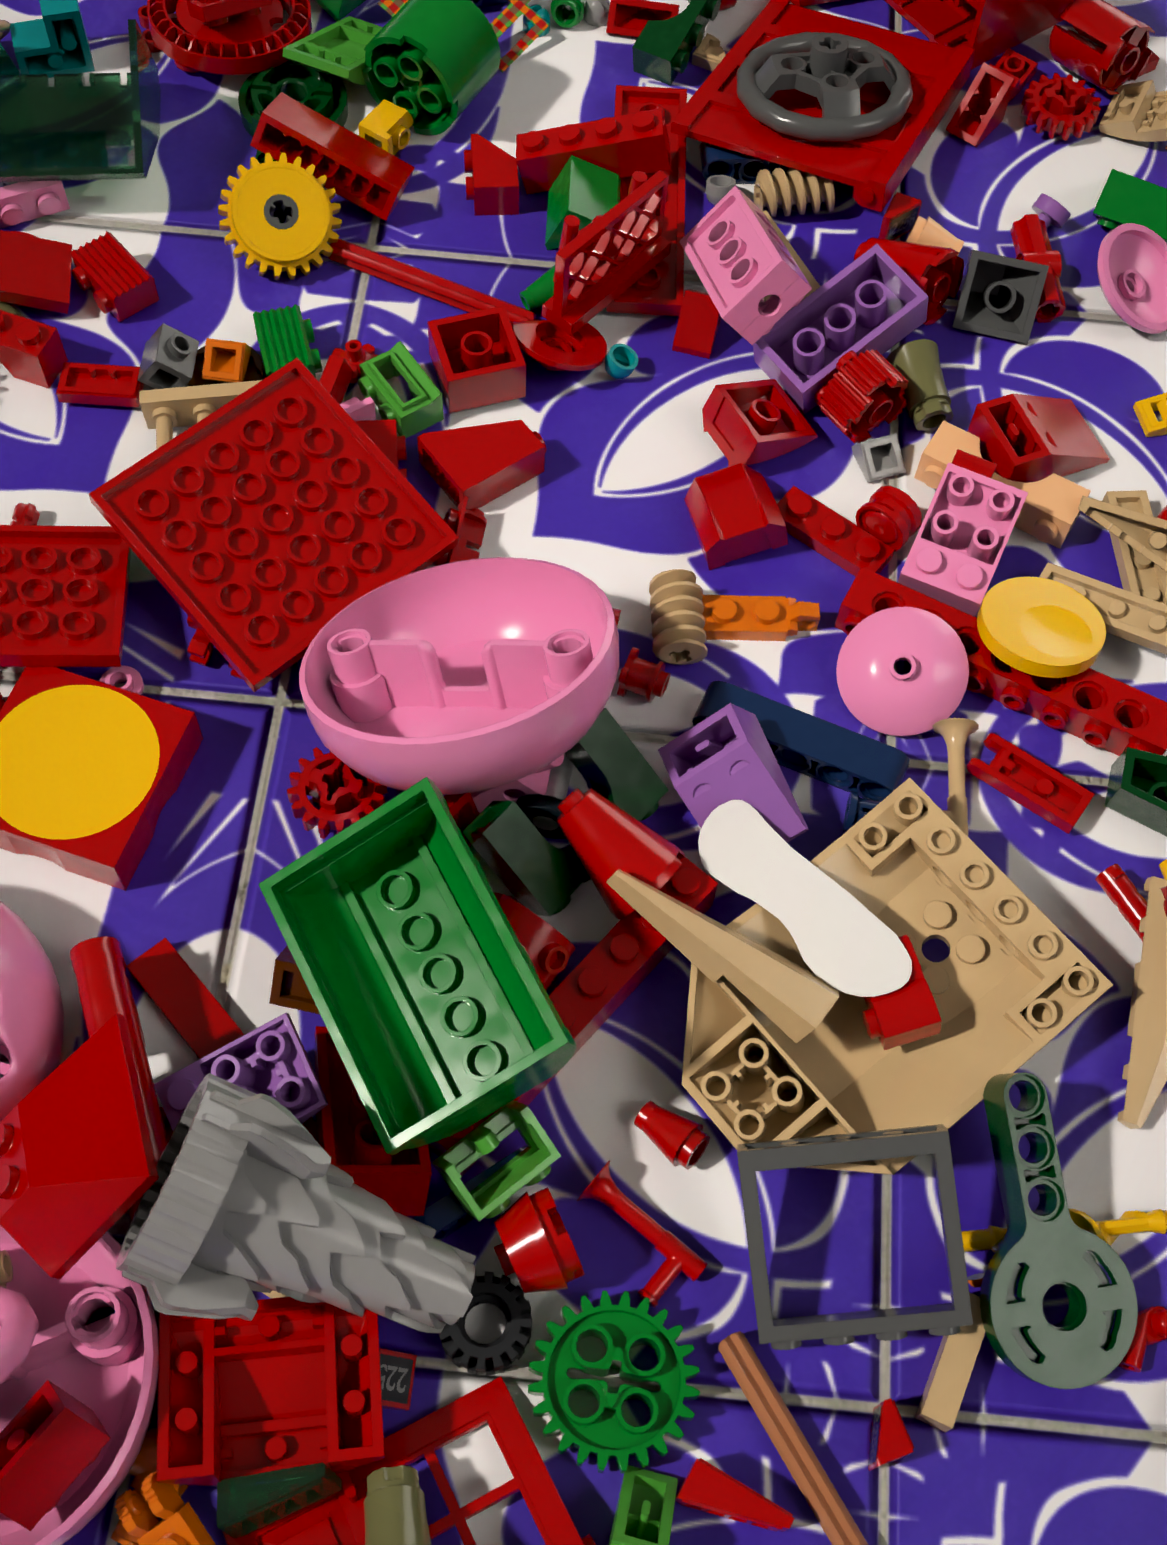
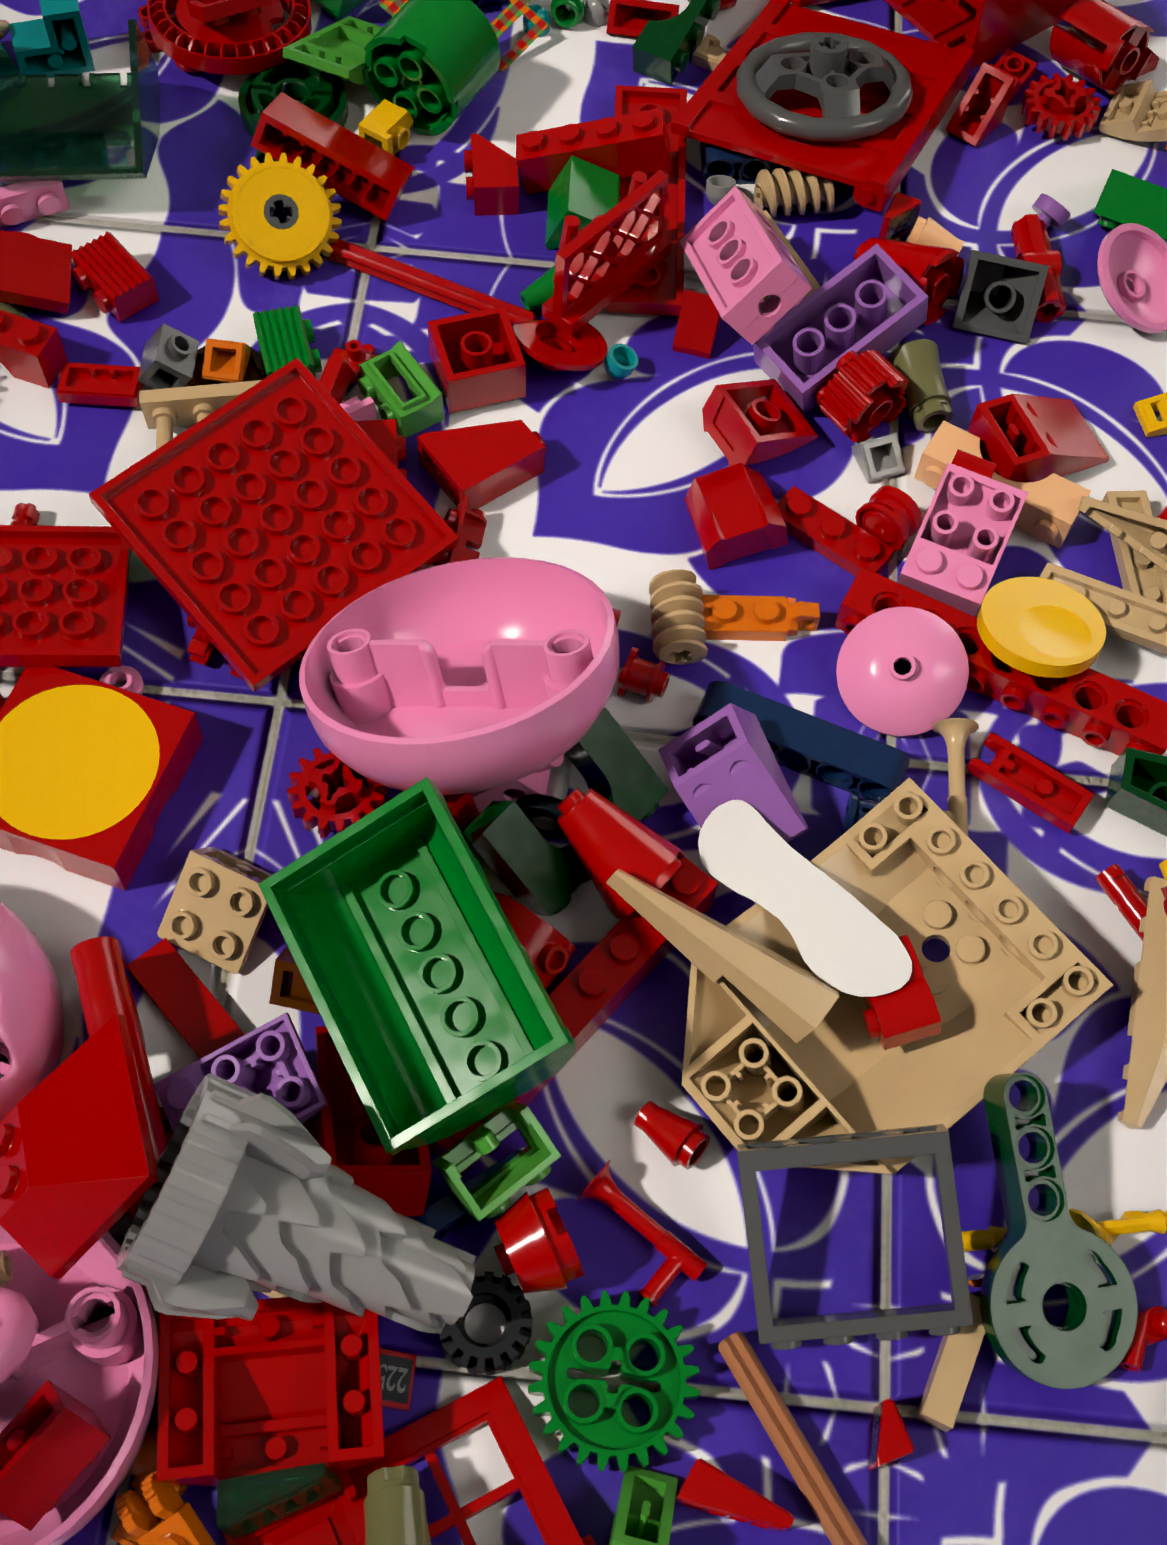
none -> tan bracket [157,846,273,974]

